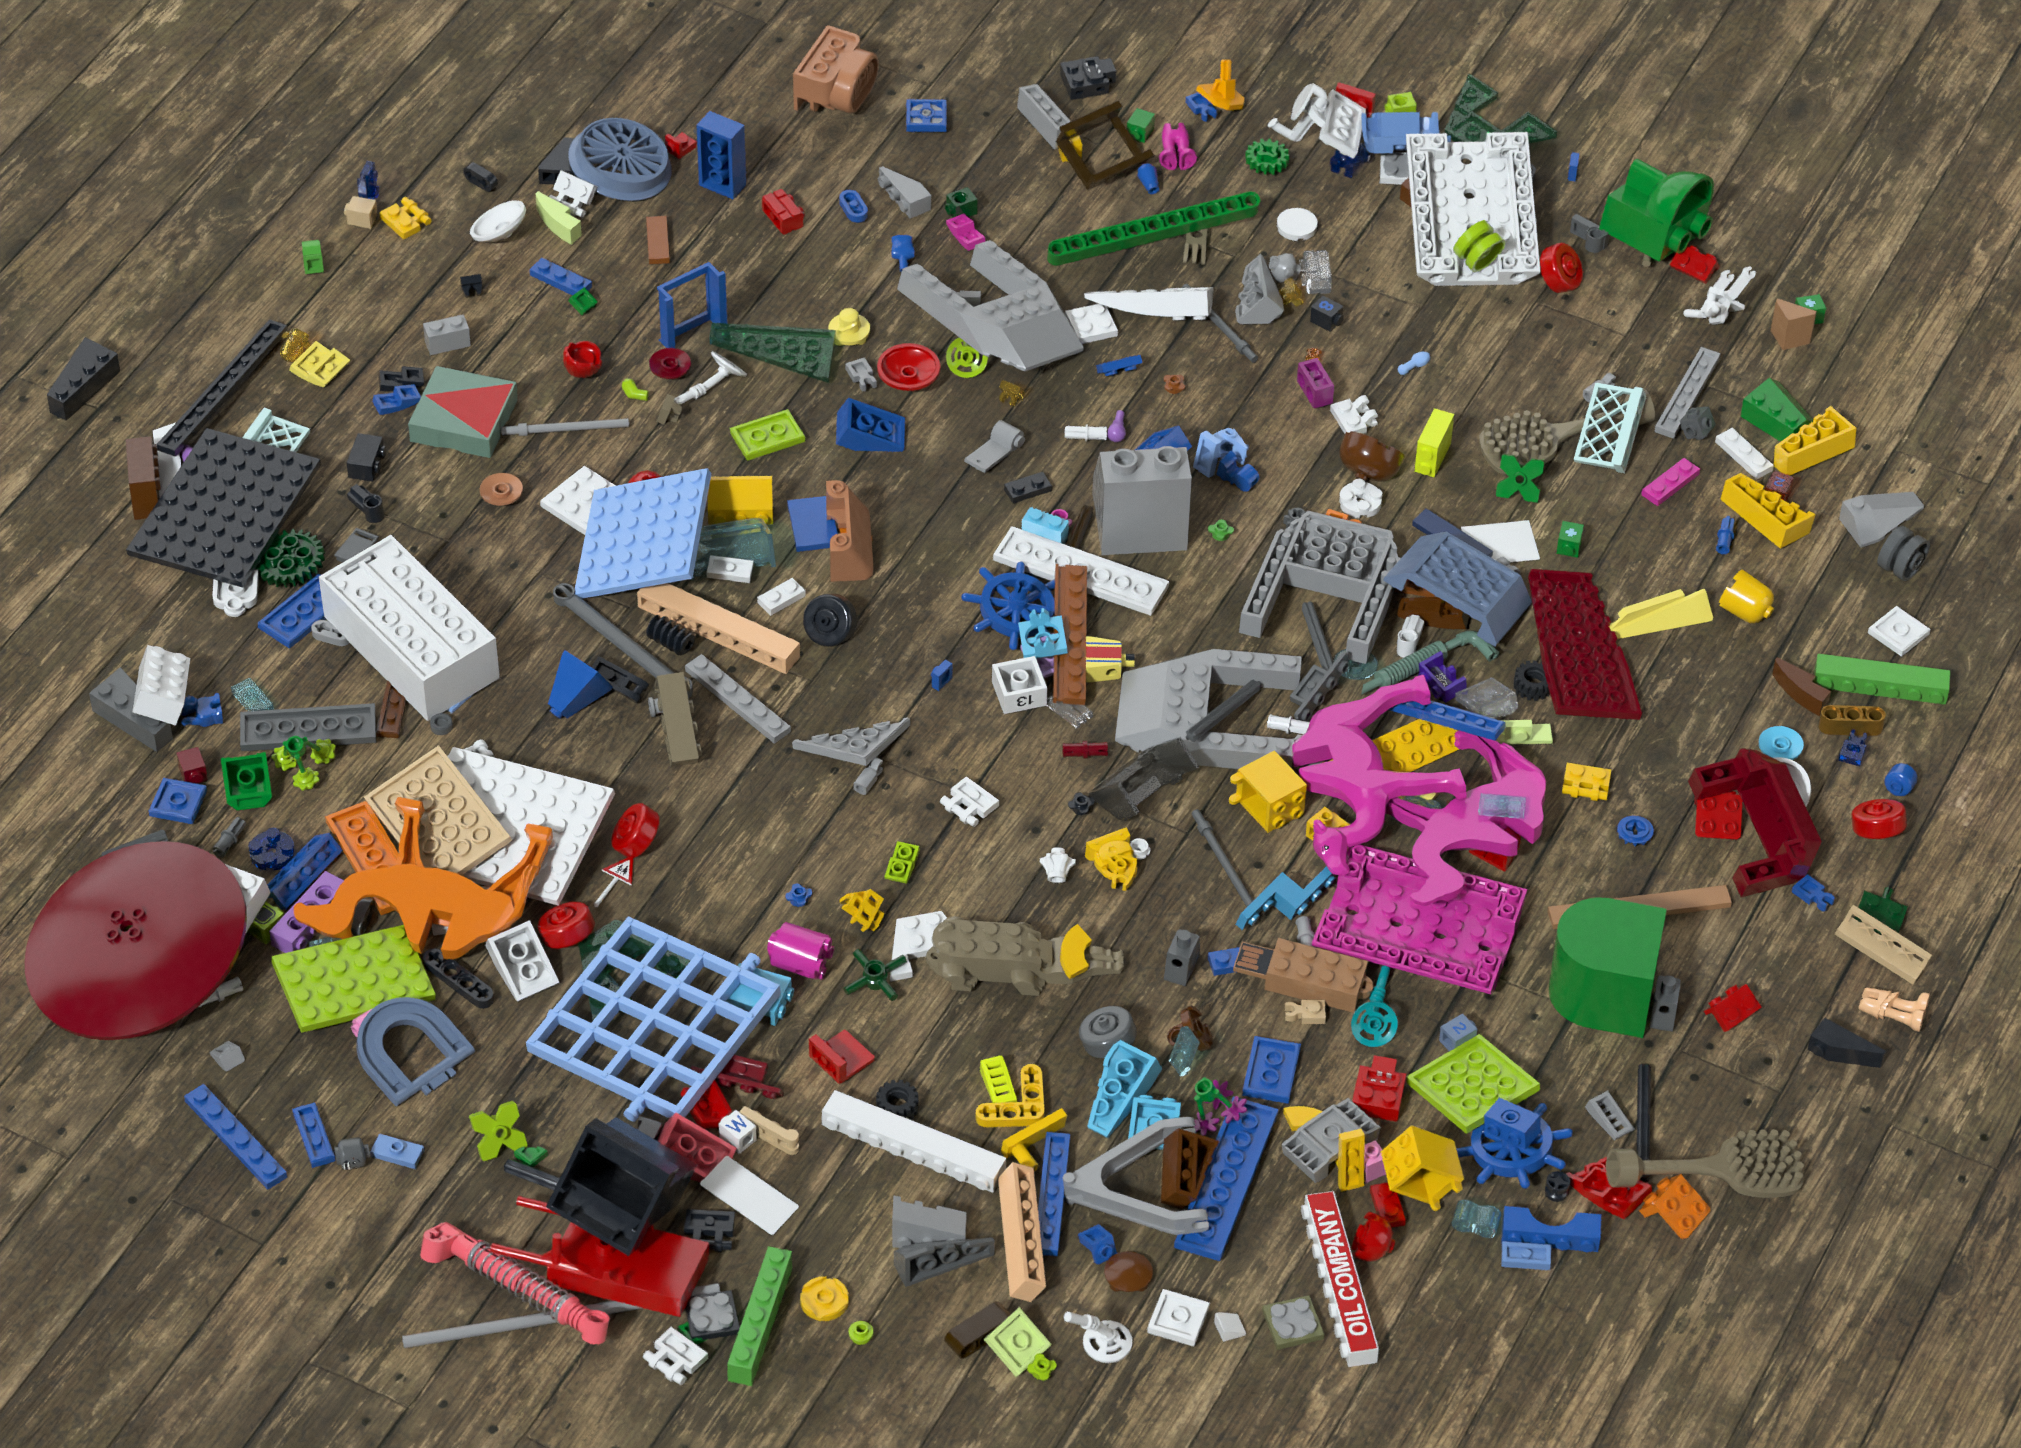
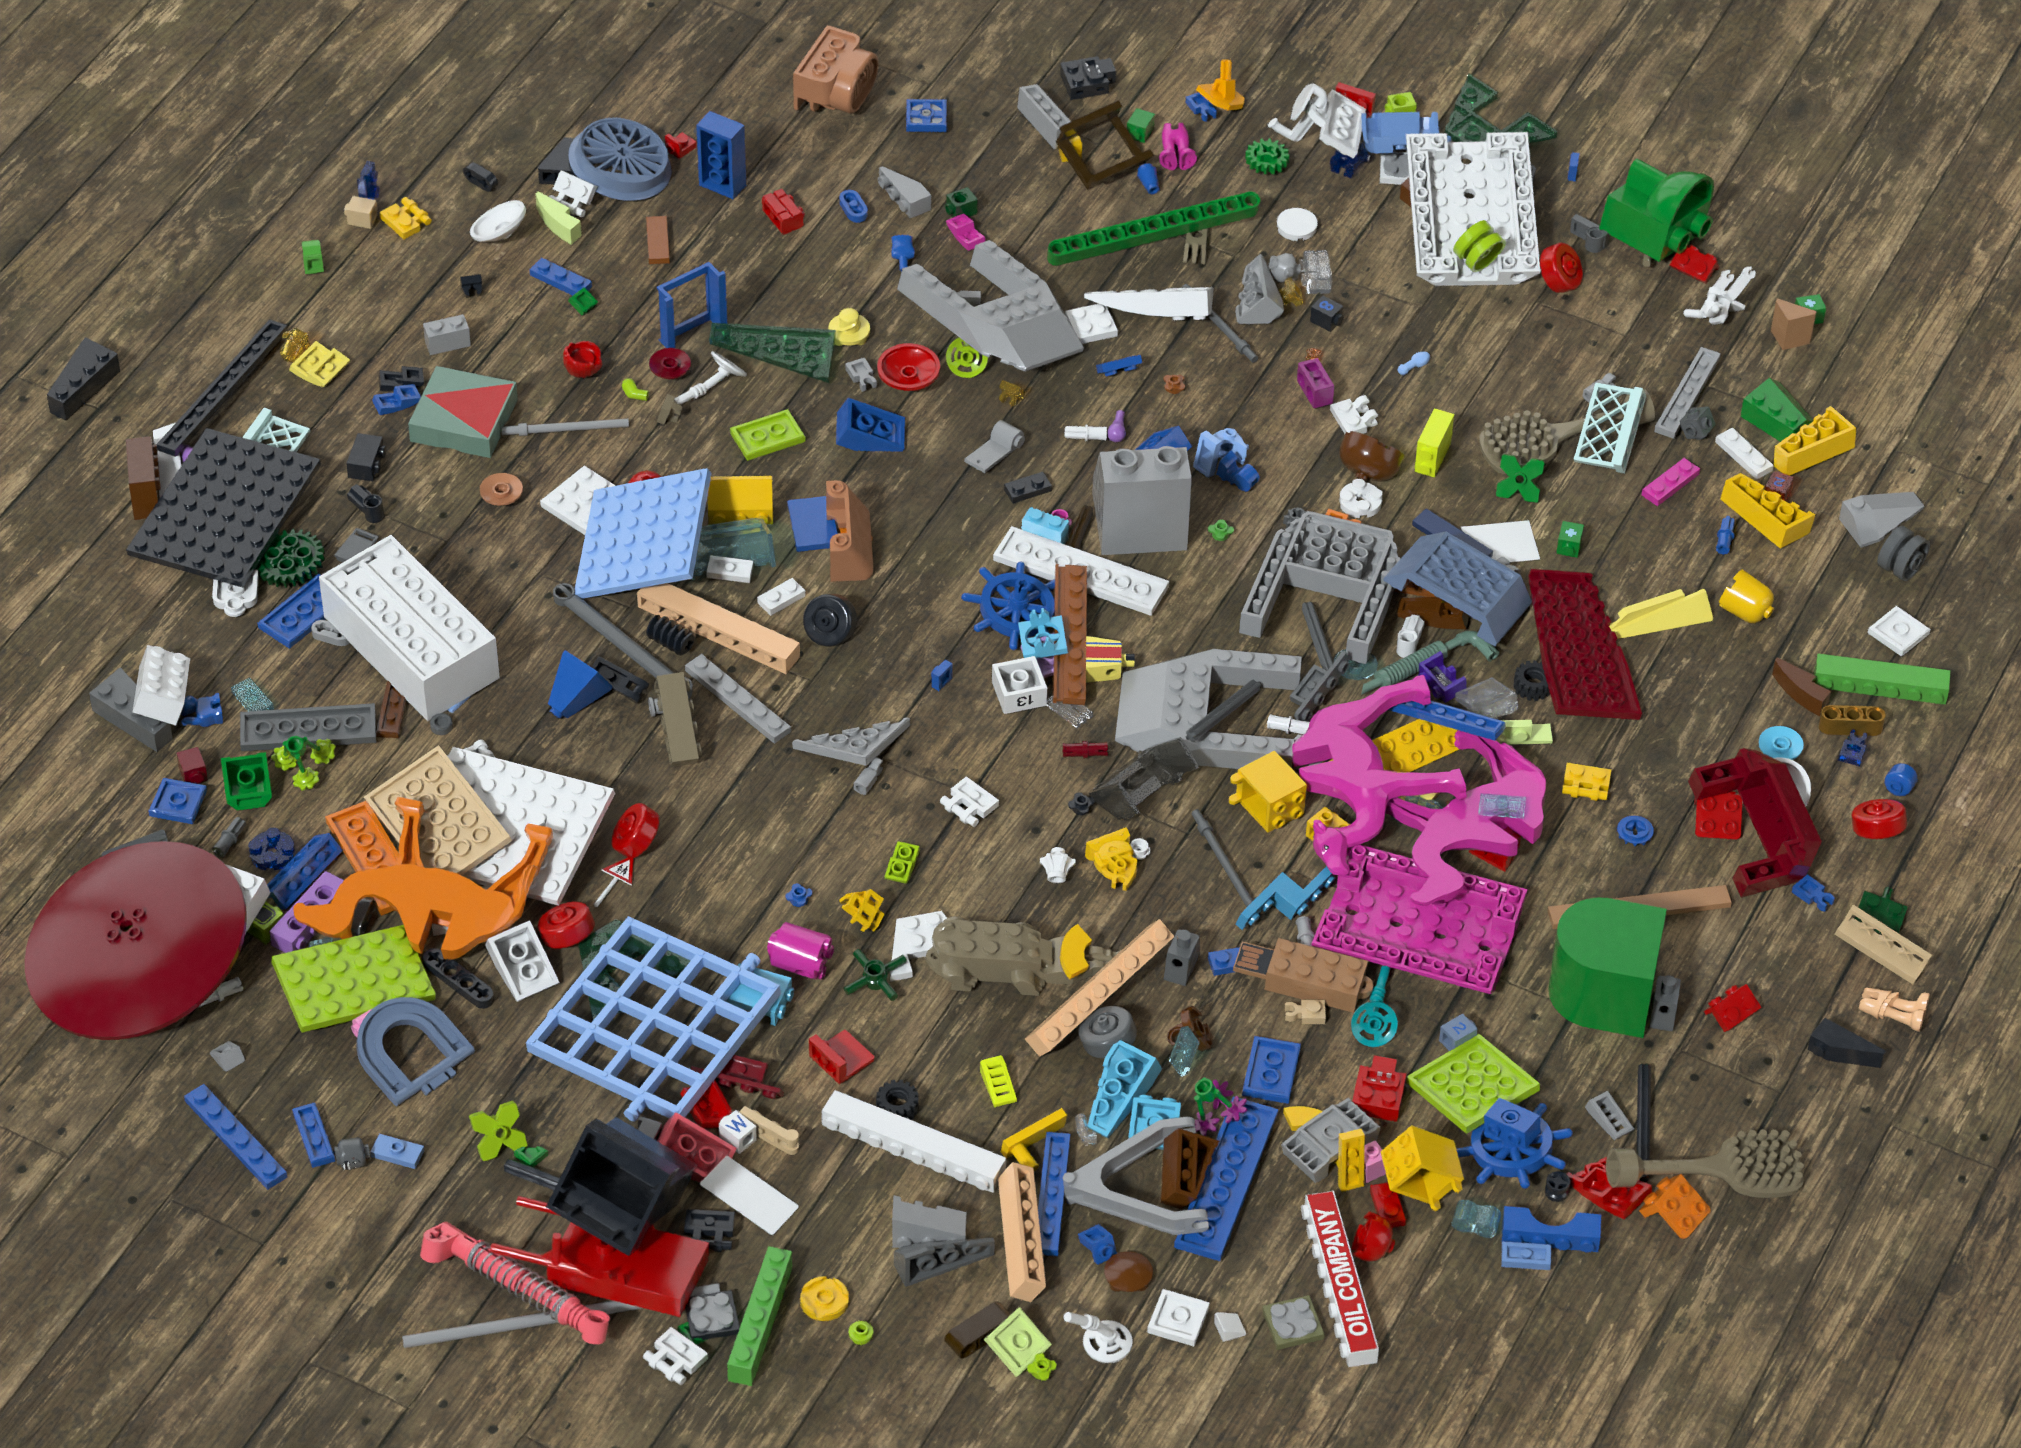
yellow beam [976,1064,1044,1127] -> none
none -> light nougat brick [1025,919,1174,1057]
none -> clear arm [1075,1114,1097,1146]

